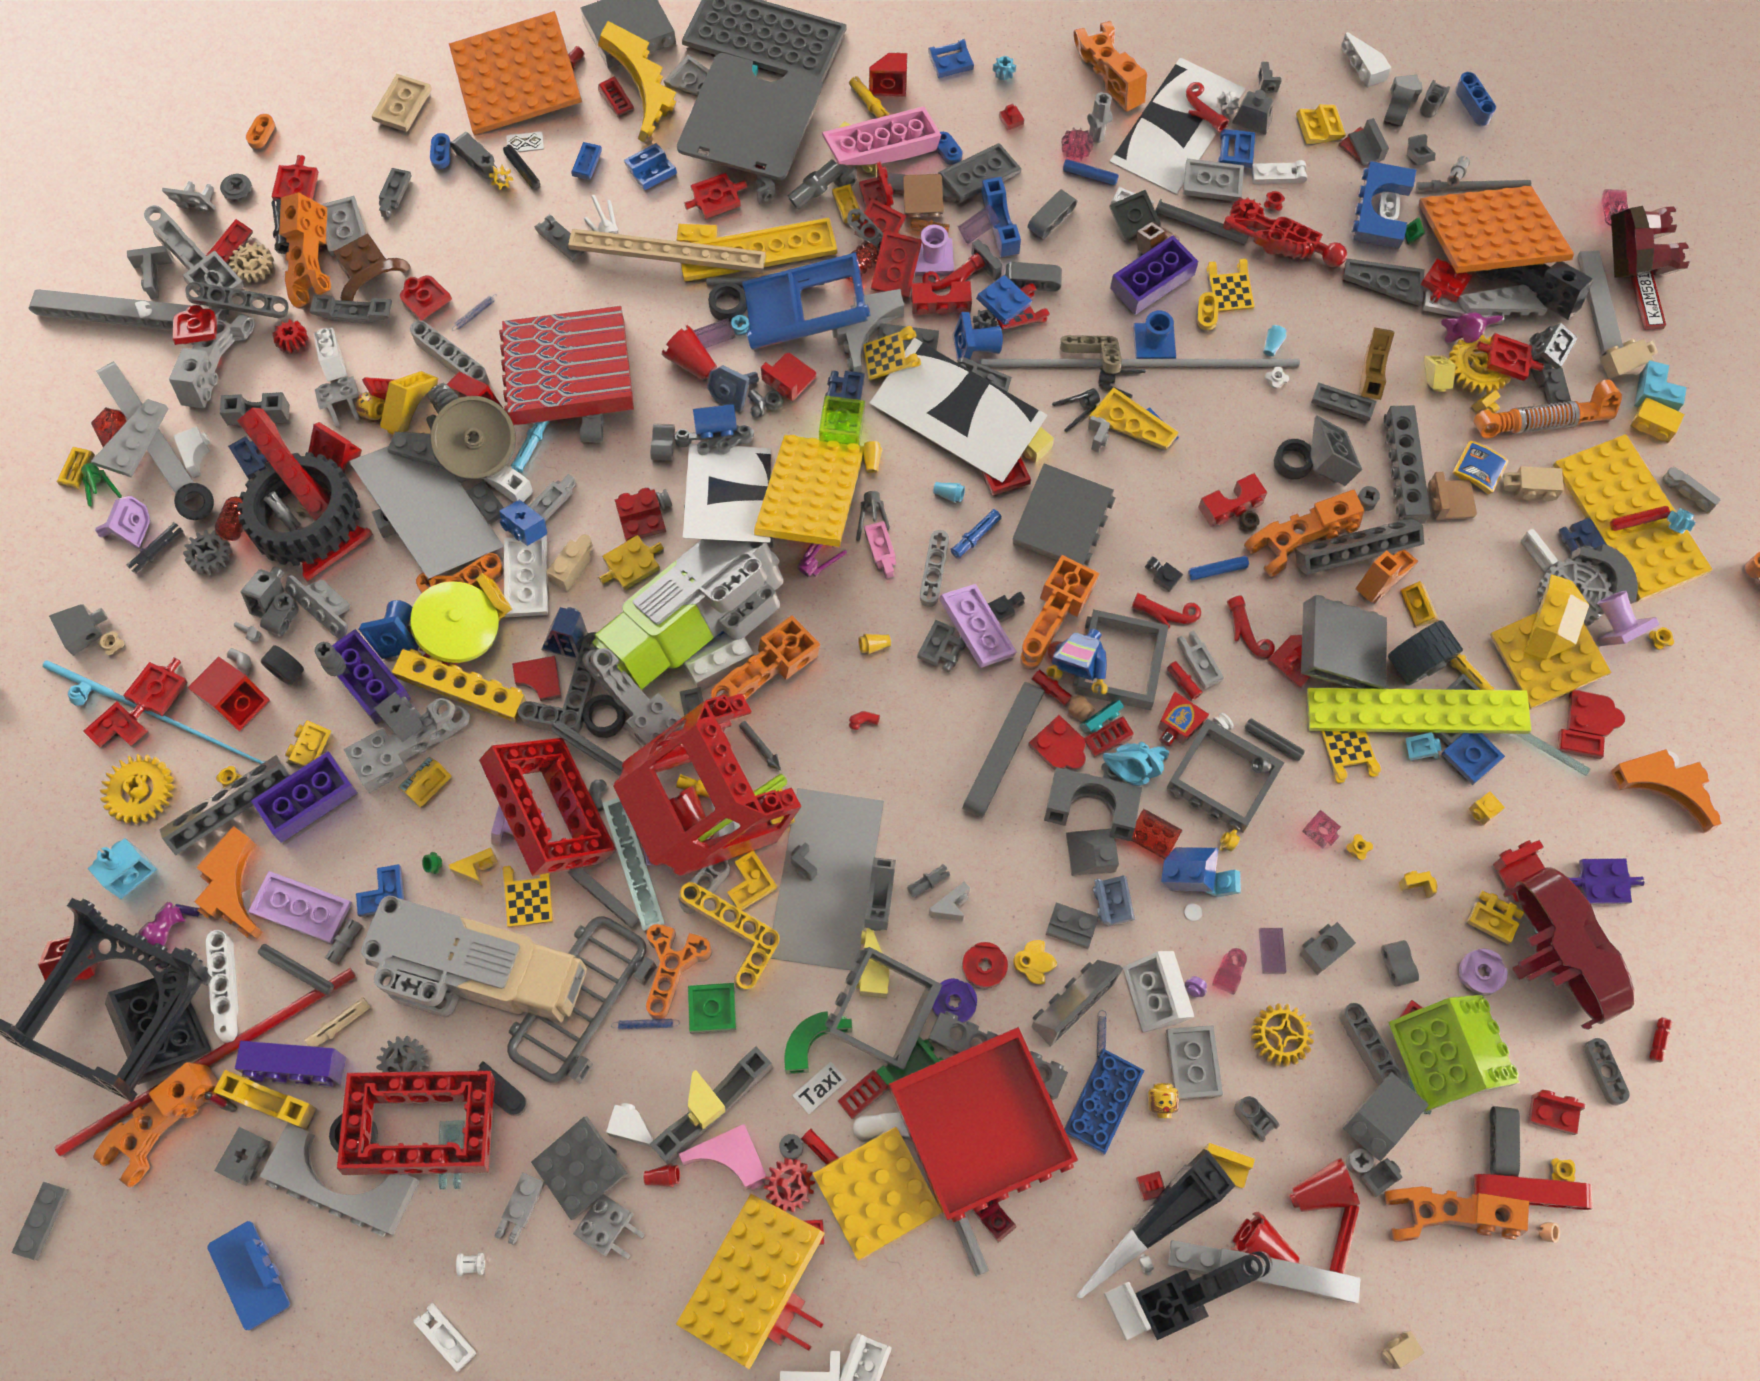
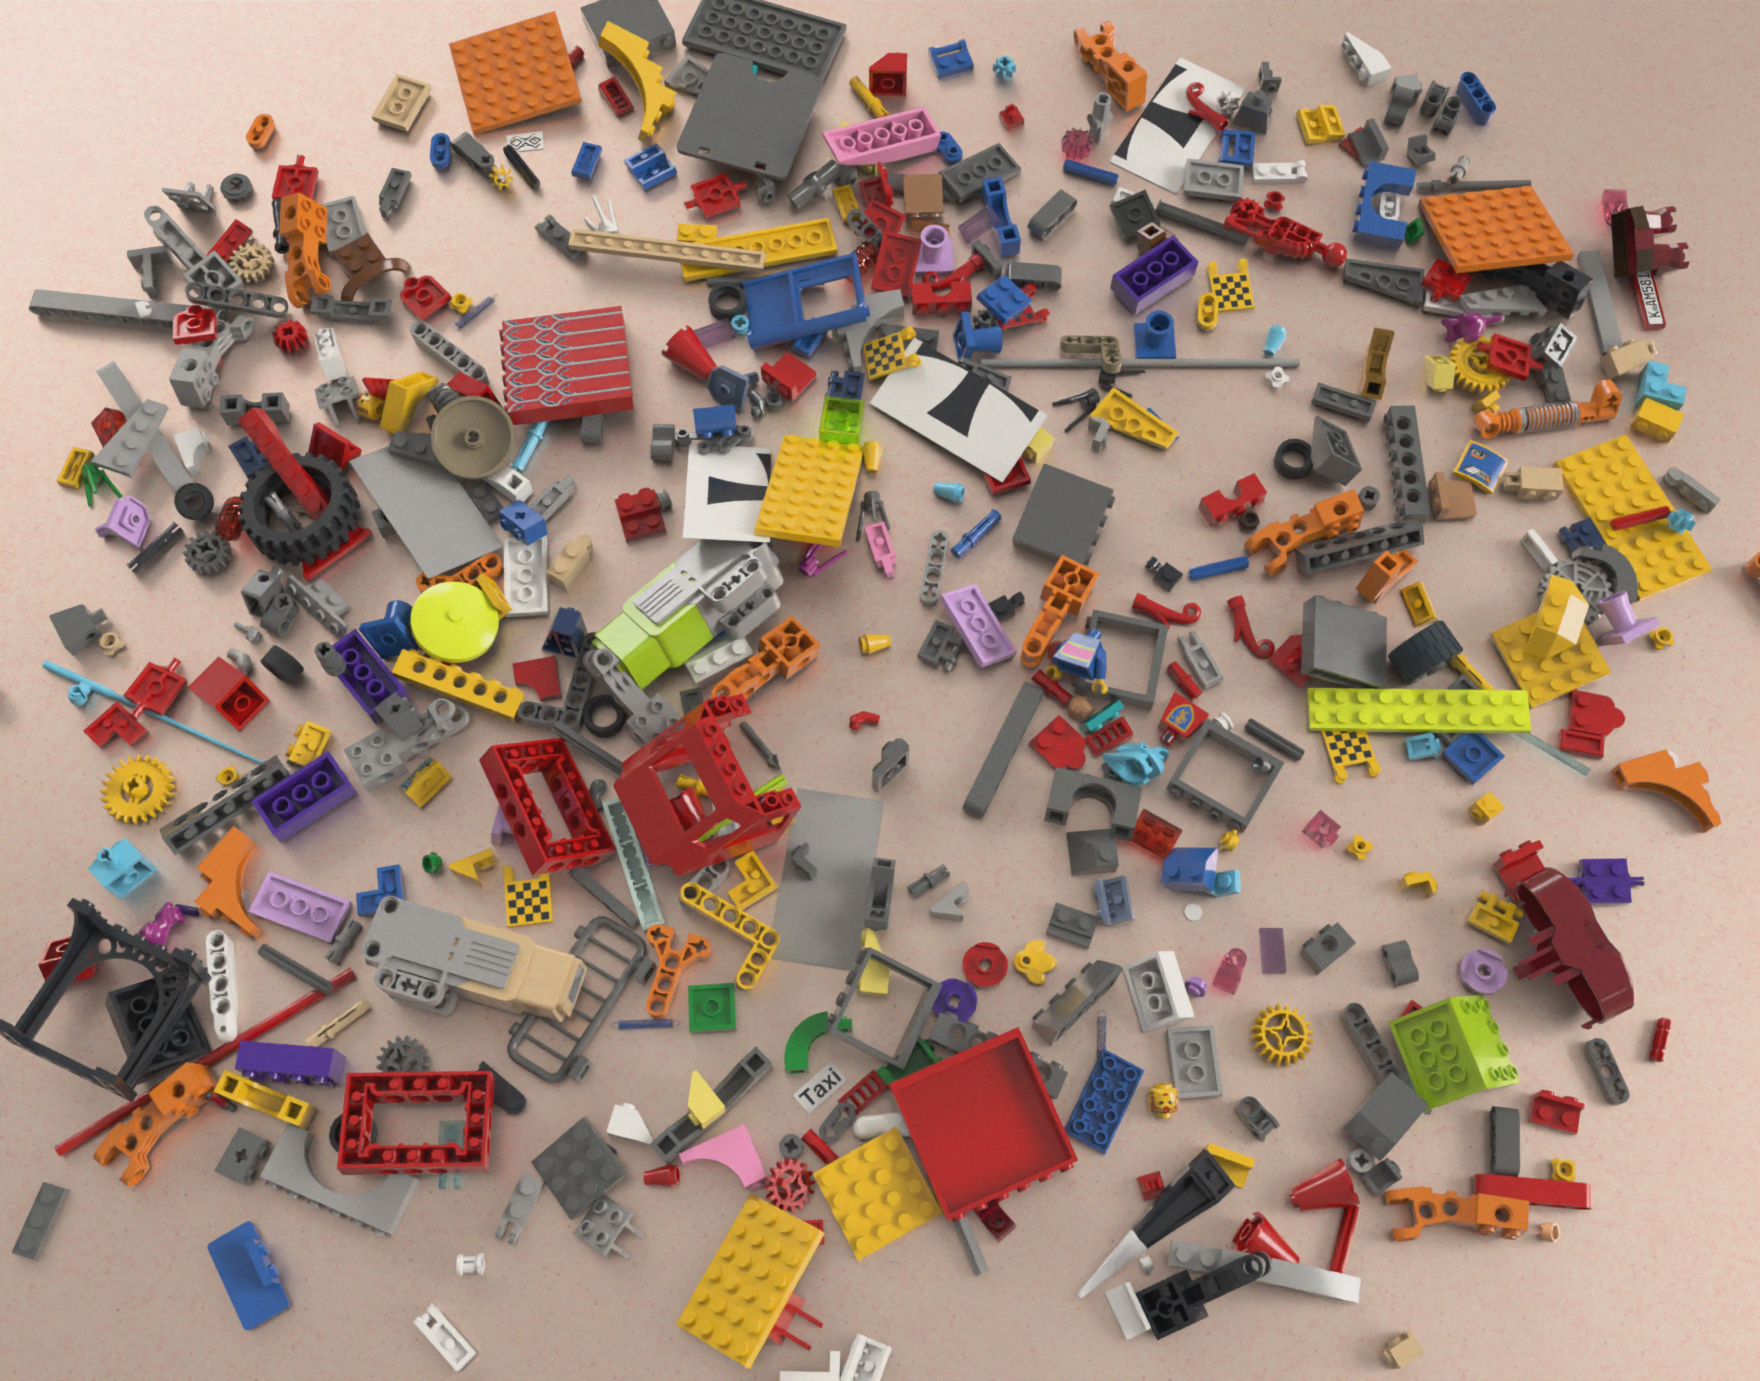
yellow plate [598,535,664,591] -> none
none -> yellow plate [449,293,473,314]
none -> blue plate [792,317,828,358]
none -> dark grey beam [819,1102,856,1143]
none -> dark grey plate [872,738,910,793]
none -> dark grey piece [1432,96,1463,135]

